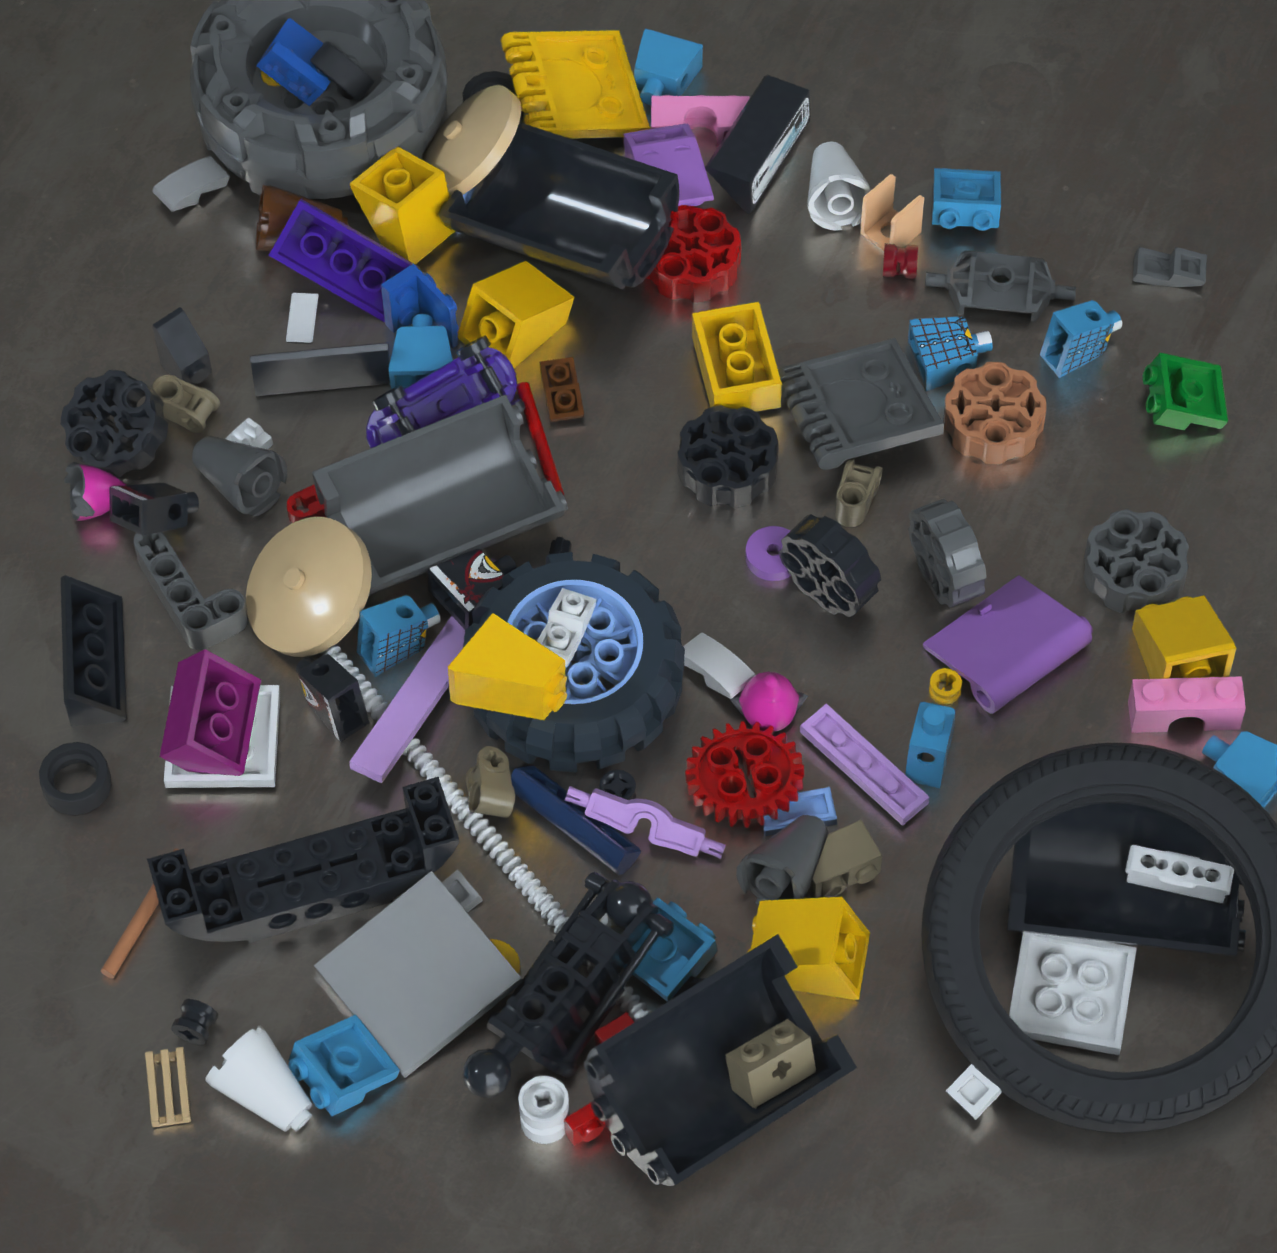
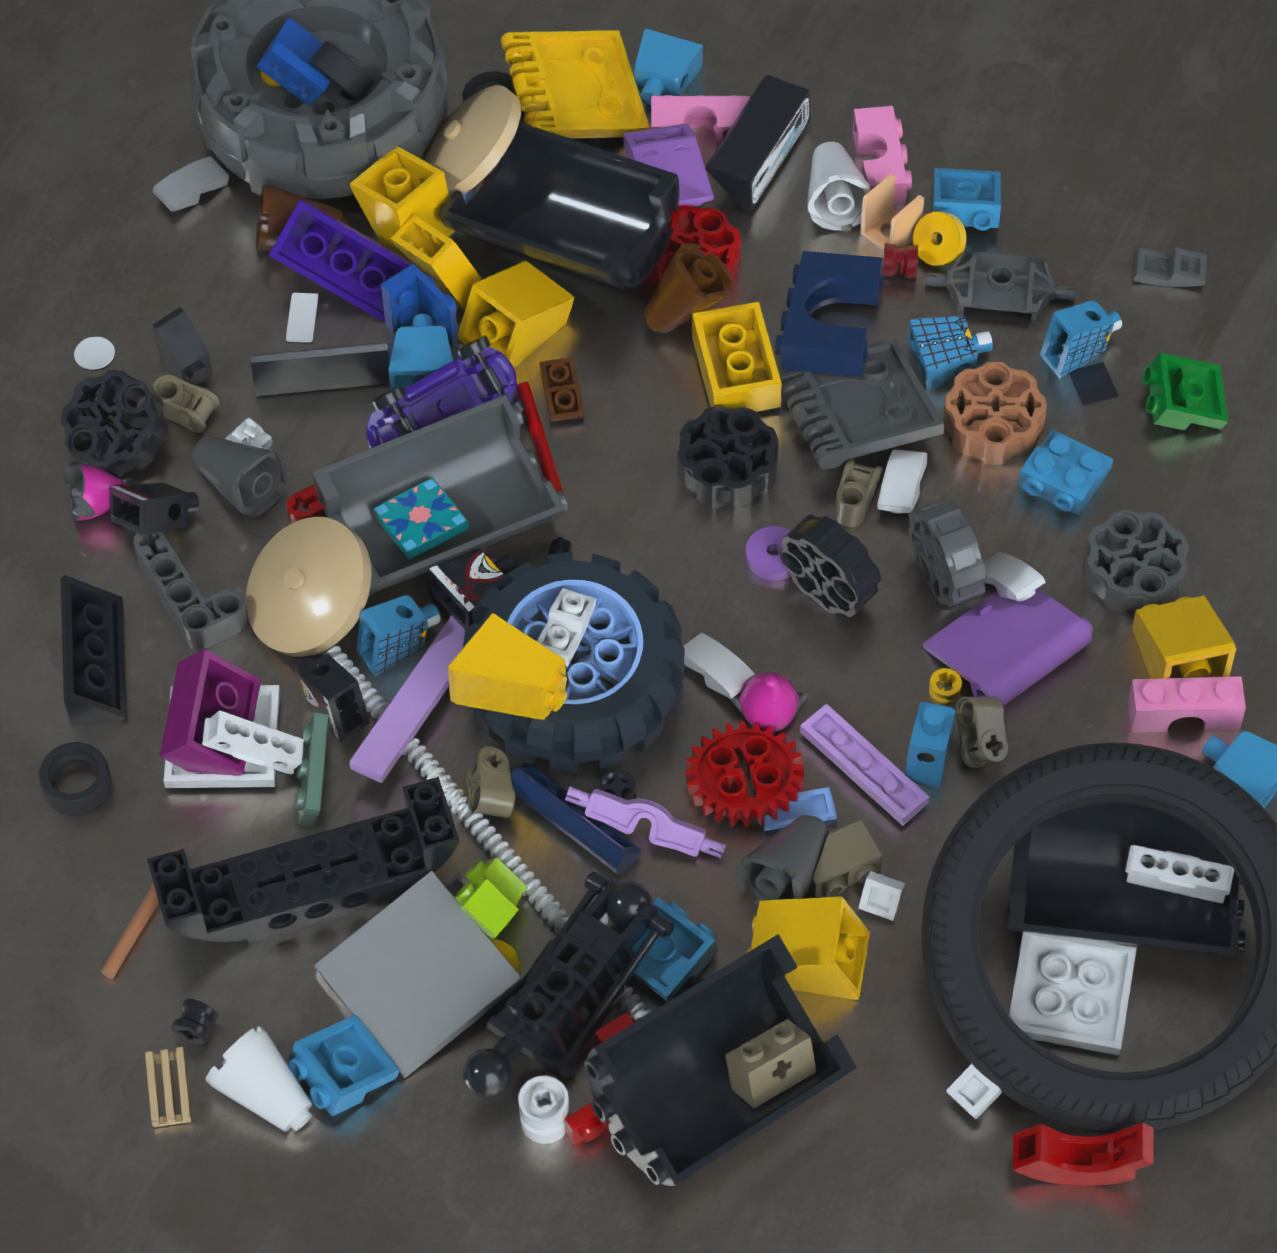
none -> white sticker [74,337,115,370]
none -> white piece [202,710,304,774]
none -> sand green plate [294,712,328,827]
none -> tile [372,477,469,560]
none -> yellow slope [390,214,483,311]
none -> lime brick [455,857,528,938]
none -> reddish brown cone [644,243,732,333]
none -> dark blue arch [775,251,884,377]
none -> bright pink arch [853,106,912,205]
none -> white tile [858,871,906,921]
none -> white slope [877,449,927,514]
none -> yellow piece [913,212,967,266]
none -> dark tan piece [955,696,1008,768]
none -> white slope [983,552,1046,601]
none -> red arch [1012,1123,1154,1186]
none -> dark azure plate [1018,429,1113,516]
none -> black sticker [1069,362,1119,406]

